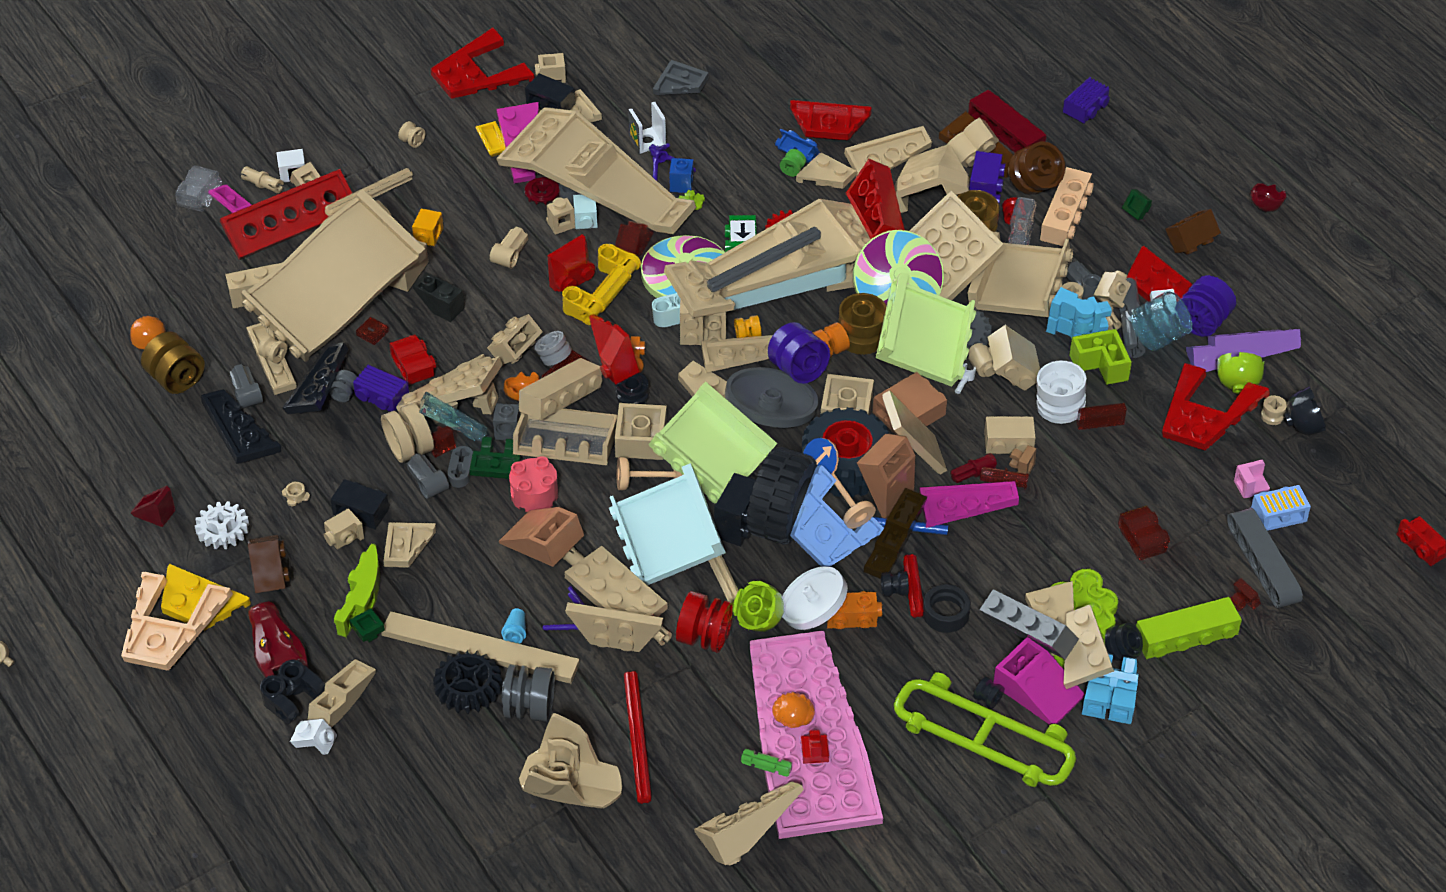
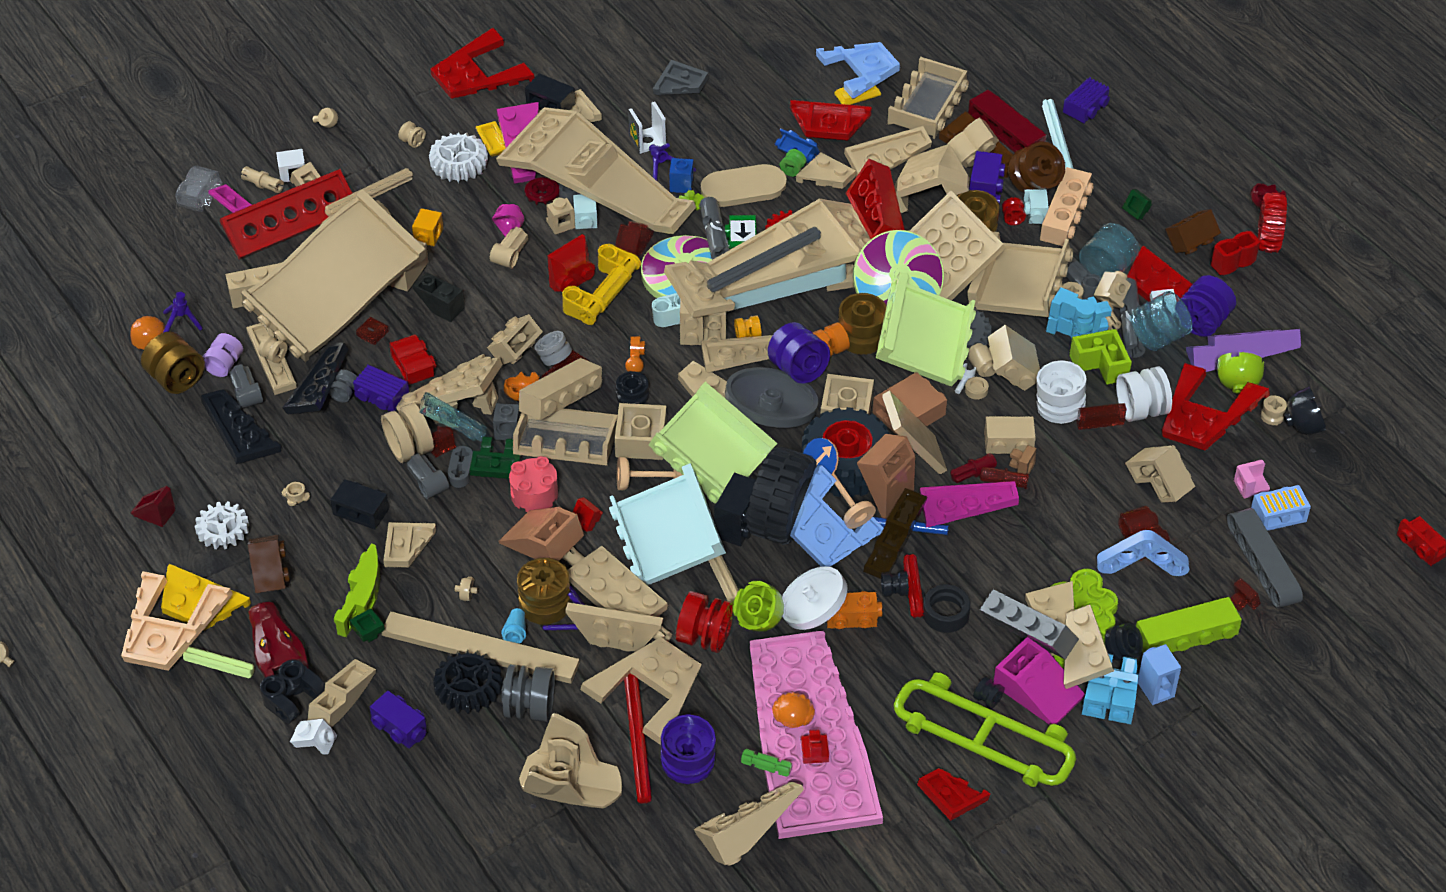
tan brick [324,508,364,549] -> none
tan brick [535,53,566,83] -> none
red wedge [589,314,639,385] -> none
clear brick [1008,197,1037,245] -> none
none -> dark purple plant [163,292,202,333]
none -> yellowish green axle [183,646,255,678]
none -> lavender wheel [203,333,243,377]
none -> tan piece [312,108,338,128]
none -> dark purple brick [370,691,427,749]
none -> white gear [429,132,488,183]
none -> tan piece [455,577,478,601]
none -> dark pink piece [492,204,524,237]
none -> pearl gold wheel [517,558,571,625]
none -> red tile [572,497,603,532]
none -> tan wing [580,637,702,745]
none -> dark purple wheel [661,714,716,784]
none -> dark grey piece [699,197,730,260]
none -> tan tile [701,164,786,207]
none -> light blue wing [816,42,900,99]
none -> yellow tile [834,85,881,105]
none -> tan window [888,57,969,139]
none -> red wing [917,768,990,821]
none -> tan tile [965,377,989,399]
none -> light aqua brick [1023,190,1049,224]
none -> light aqua axle [1042,99,1074,170]
none -> clear light blue wheel [1079,223,1139,278]
none -> light blue beam [1097,530,1189,576]
none -> white wheel [1116,366,1172,422]
none -> tan brick [1126,445,1195,503]
none -> light blue brick [1138,644,1181,705]
none -> red brick [1211,231,1260,275]
none -> red gear [1258,192,1287,253]

